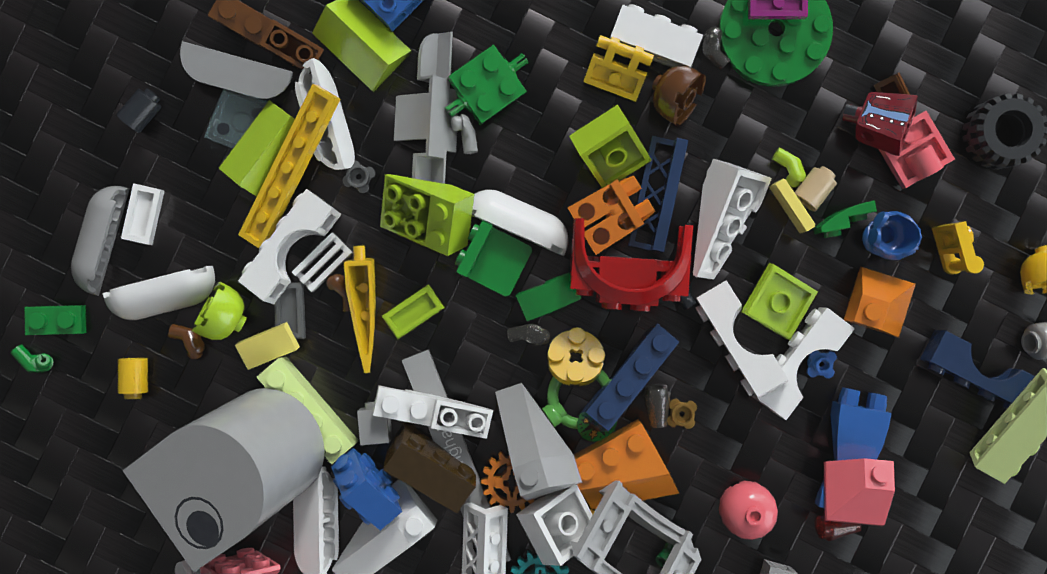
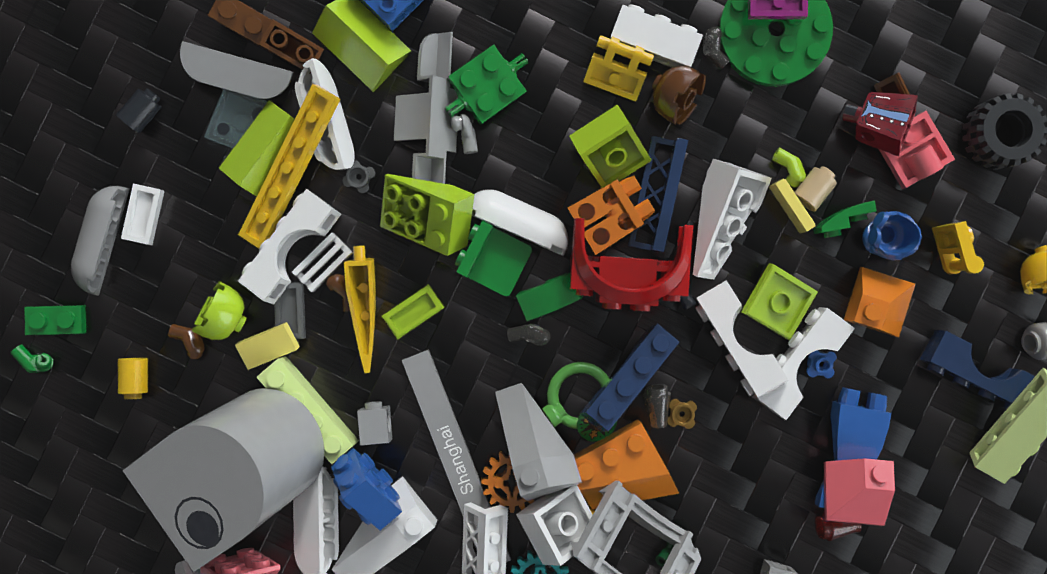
white brick [103,266,215,320] -> none
white slope [372,385,493,439] -> none
dark brown wedge [383,422,476,513] -> none
yellow plate [547,327,605,386] -> none
coral cylinder [719,481,778,540] -> none

